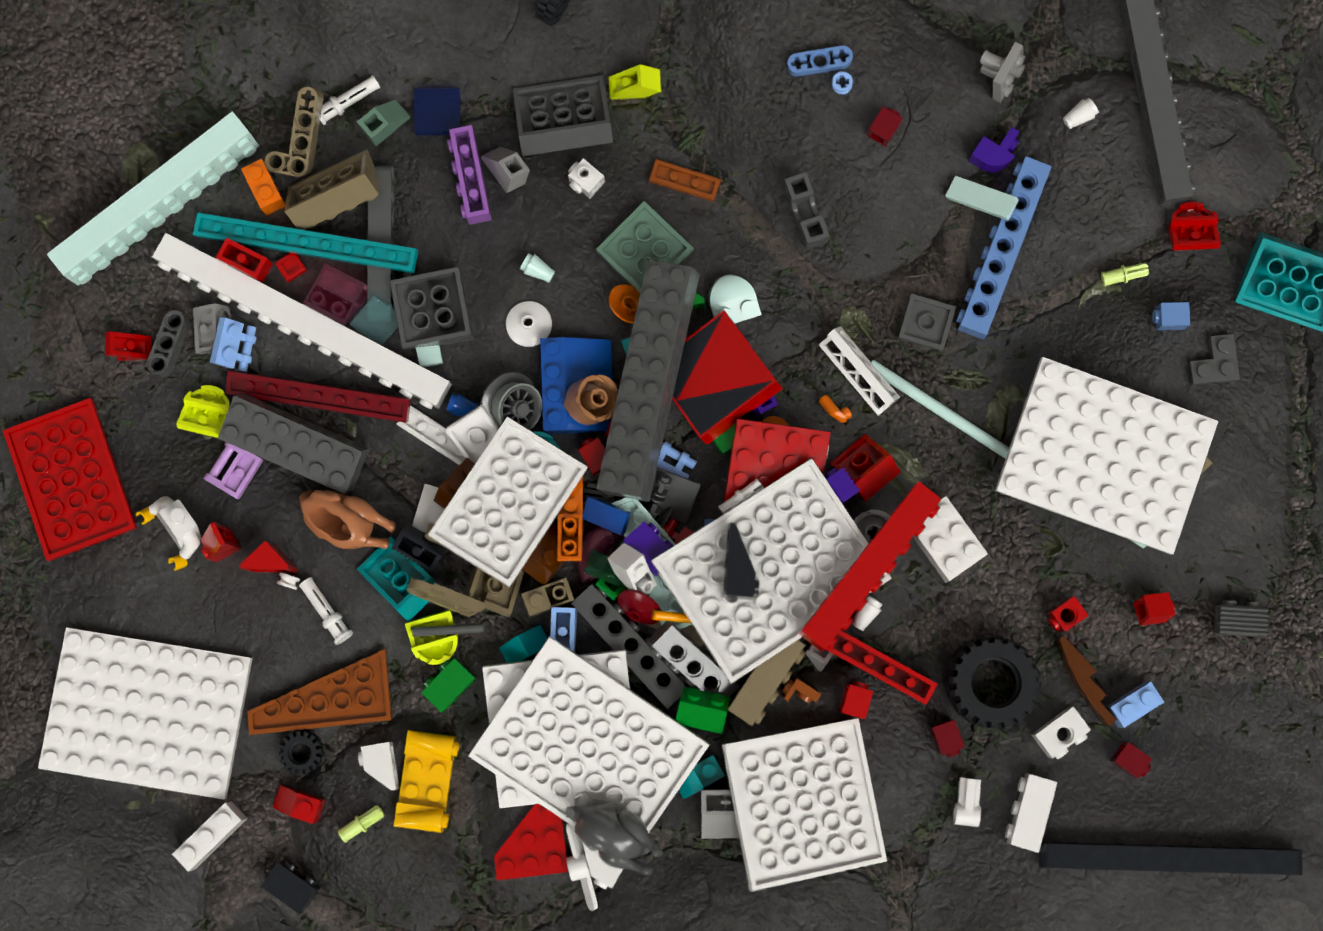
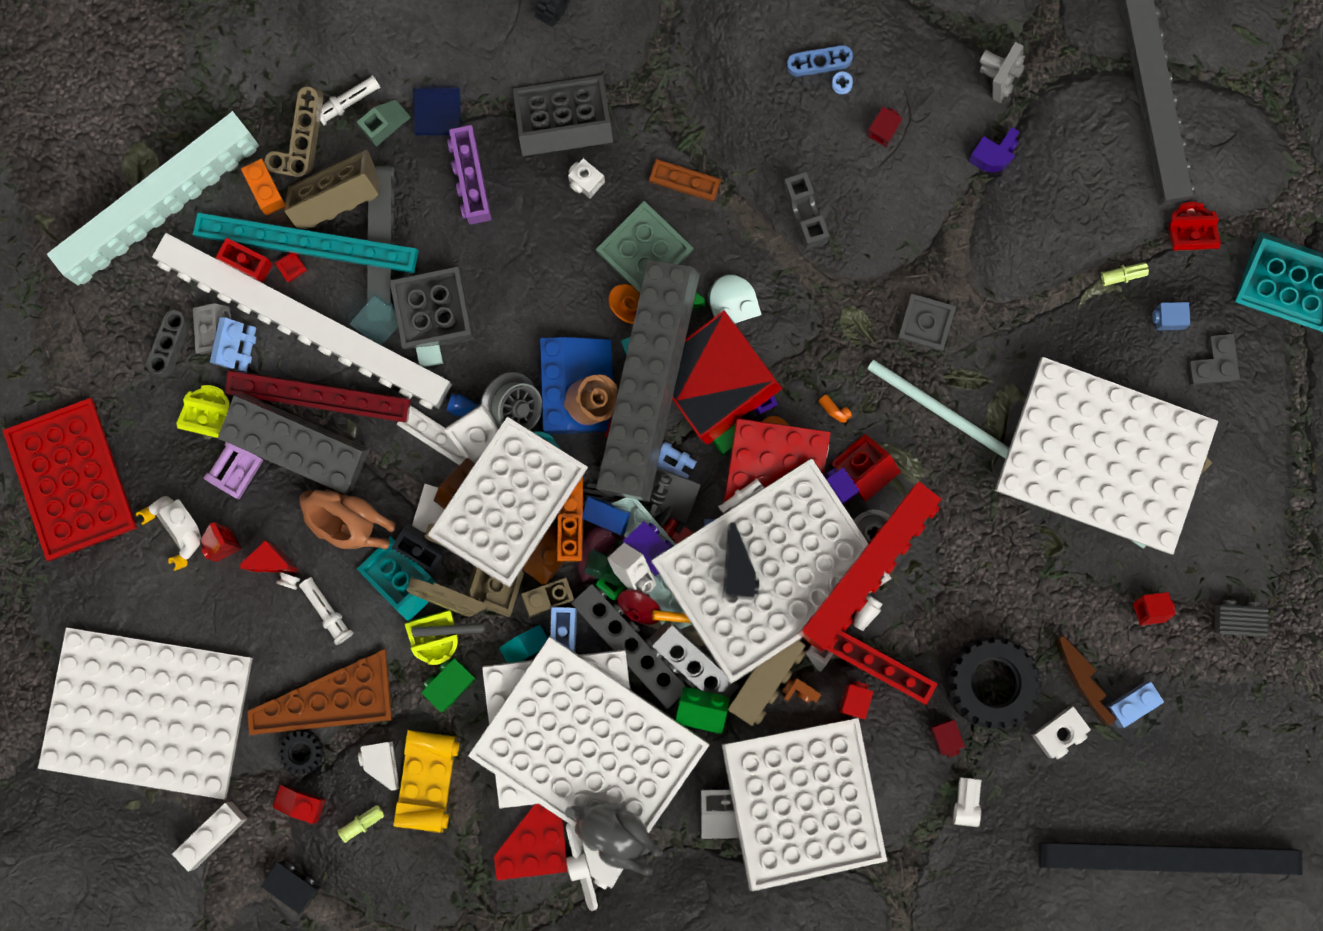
red slope [105,331,152,361] -> none
clear pink slope [303,264,367,326] -> none
light grey slope [481,147,530,193] -> none
white dish [506,301,552,347] -> none
light aqua cone [520,253,555,283] -> none
red brick [578,438,605,476] -> none
neon yellow slope [609,64,661,100] -> none
teal slope [679,755,725,799] -> none
white fence [819,326,900,416] -> none
white brick [913,496,988,583] -> none
light aqua tile [945,176,1019,221] -> none
medium blue brick [956,157,1052,340] -> none
white brick [1005,773,1057,853] -> none
red brick [1047,596,1089,633] -> none
white cone [1062,98,1099,129] -> none
dark red brick [1110,741,1152,779] -> none

